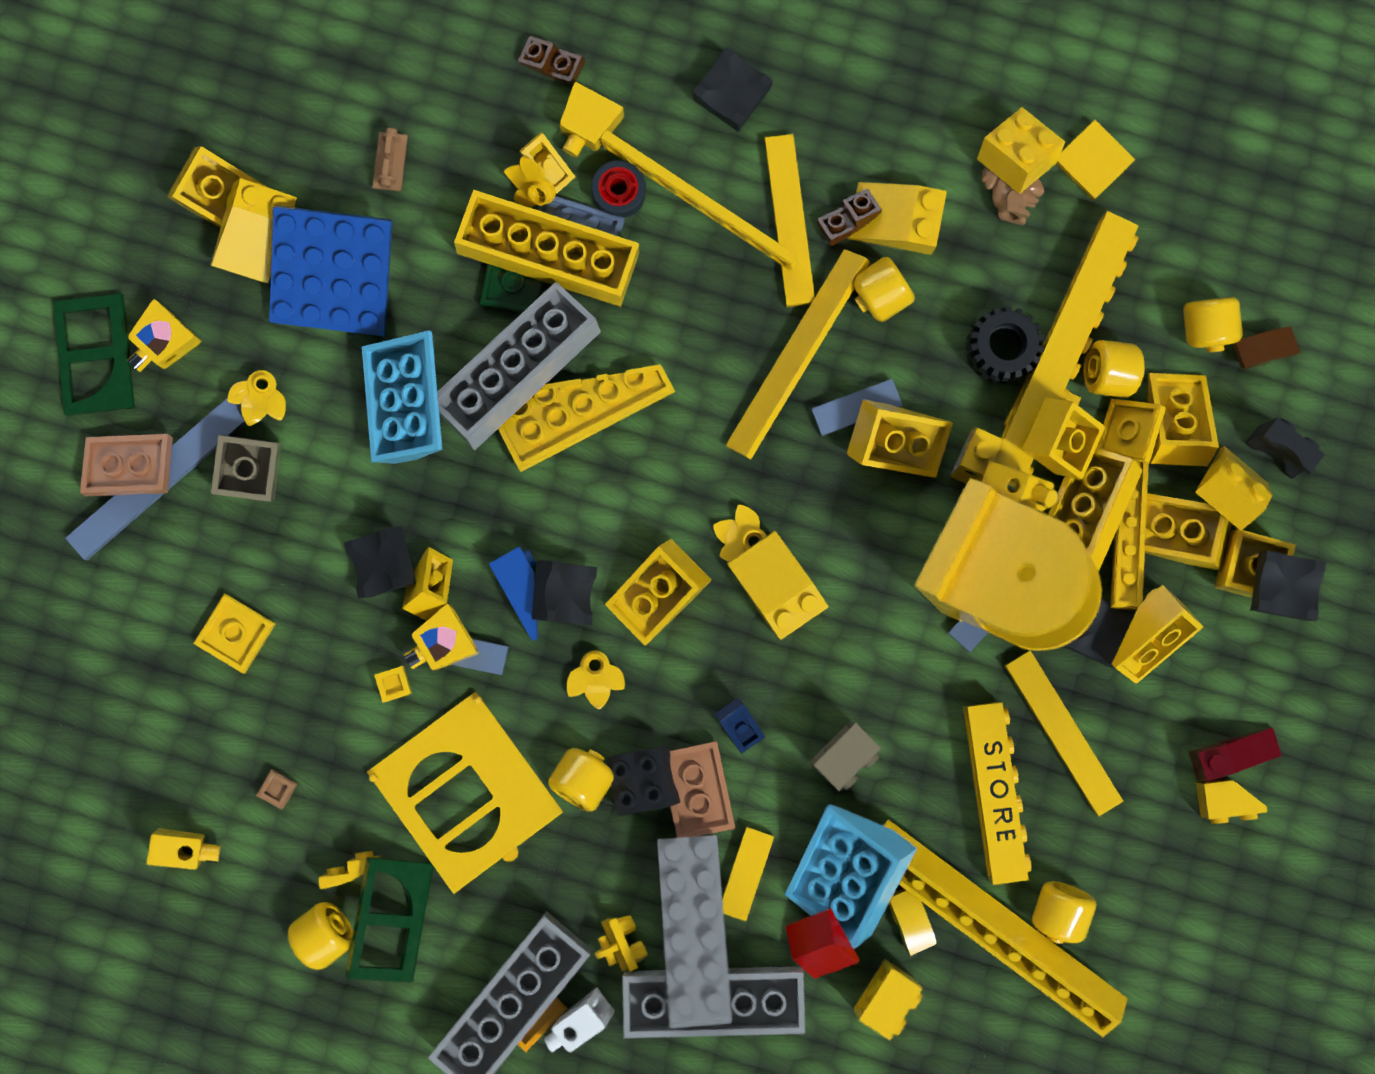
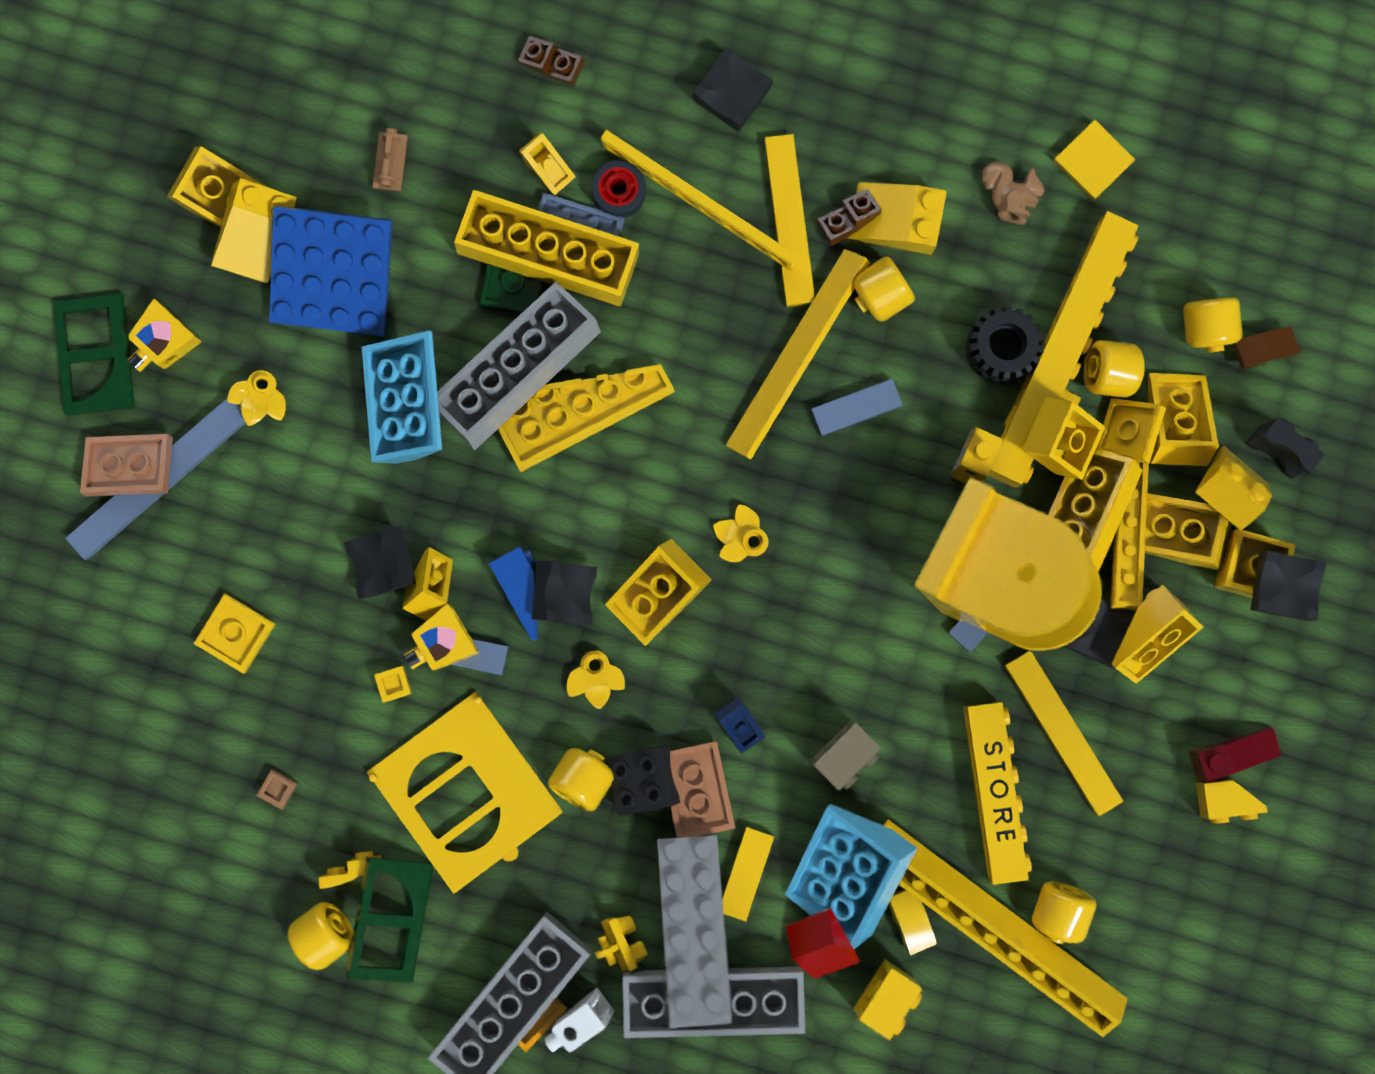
yellow torso [146,828,221,869] -> none
dark tan brick [211,435,282,502] -> none
yellow plate [504,156,556,207] -> none
yellow torso [560,82,624,158] -> none
yellow slope [727,531,829,640] -> none
yellow slope [847,399,953,478] -> none
yellow brick [977,107,1065,194] -> none
yellow torso [981,460,1057,511] -> none

